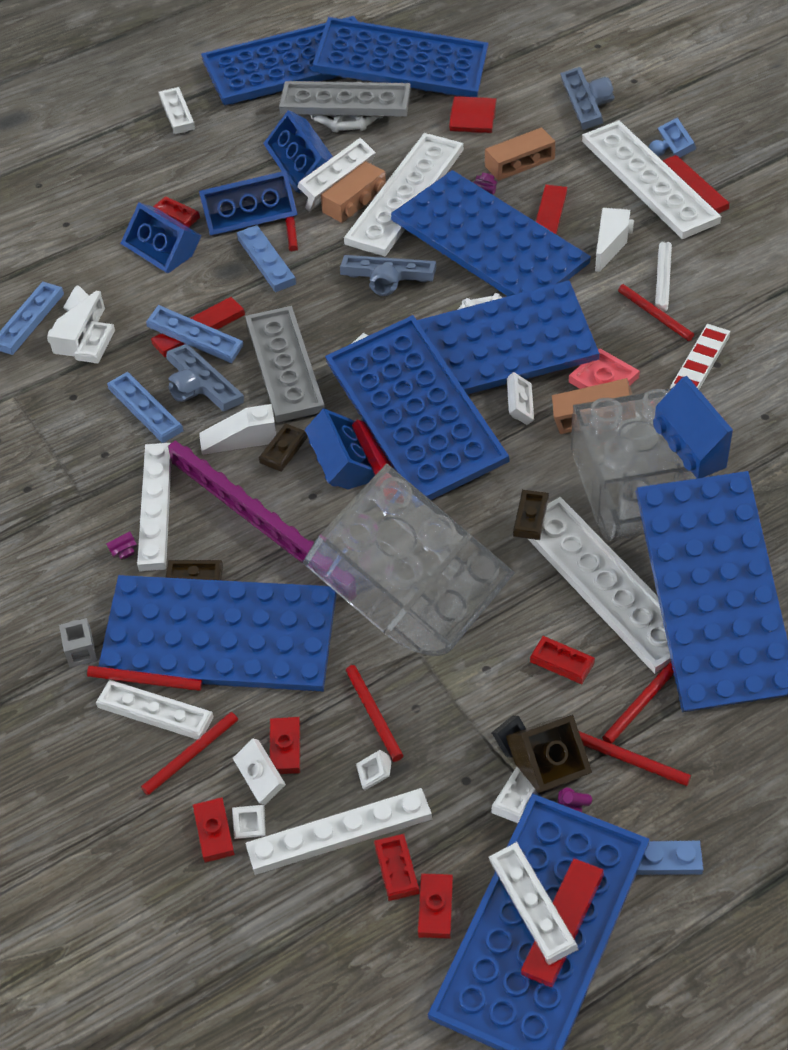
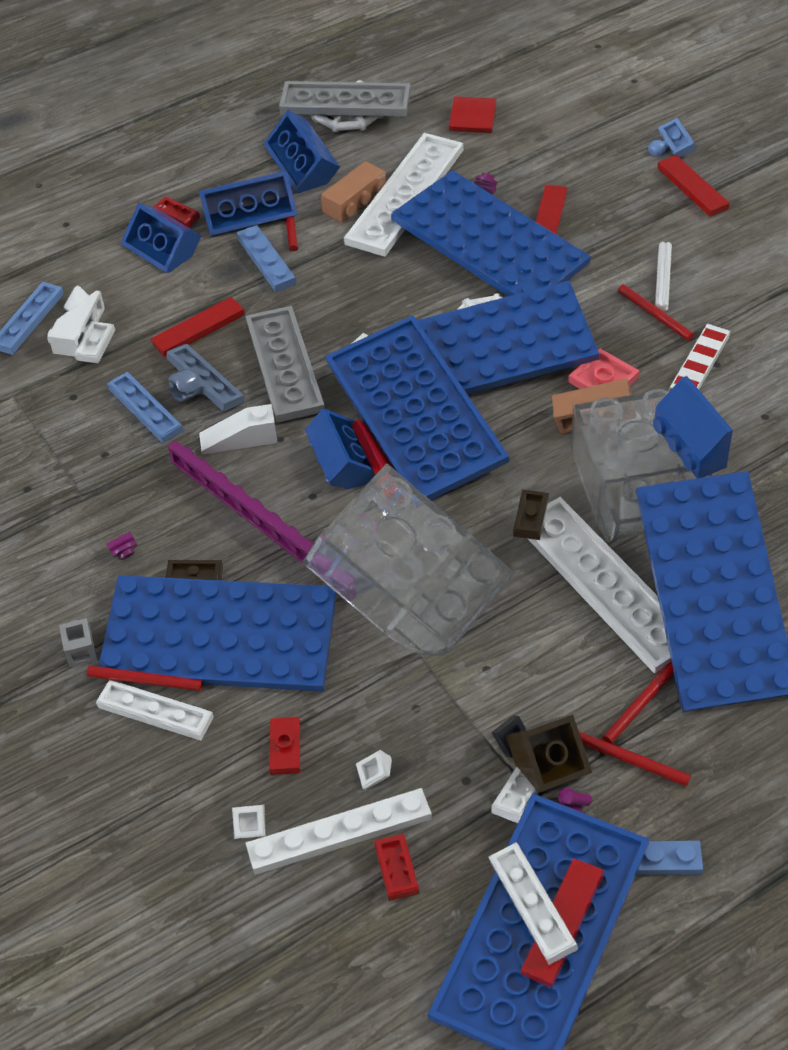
white plate [137,443,172,571] -> none
red bar [141,712,238,796] -> none
medium blue tile [146,305,243,363] -> none
white plate [159,87,195,134] -> none
red plate [193,797,235,863] -> none
blue plate [201,16,358,105] -> none
white plate [233,738,286,805] -> none
dark brown plate [259,423,308,472] -> none
white fence [298,138,376,212] -> none
blue plate [312,17,488,97] -> none
sand blue plate [340,255,436,296] -> none
red bar [345,665,403,762] -> none
red plate [418,873,453,939] -> none
nougat brick [485,127,555,181] -> none
white plate [507,372,534,425] -> none
red plate [530,636,595,684] -> none
sand blue plate [560,67,614,130] -> none
white plate [582,120,721,239] -> none
white slope [595,208,634,272] -> none

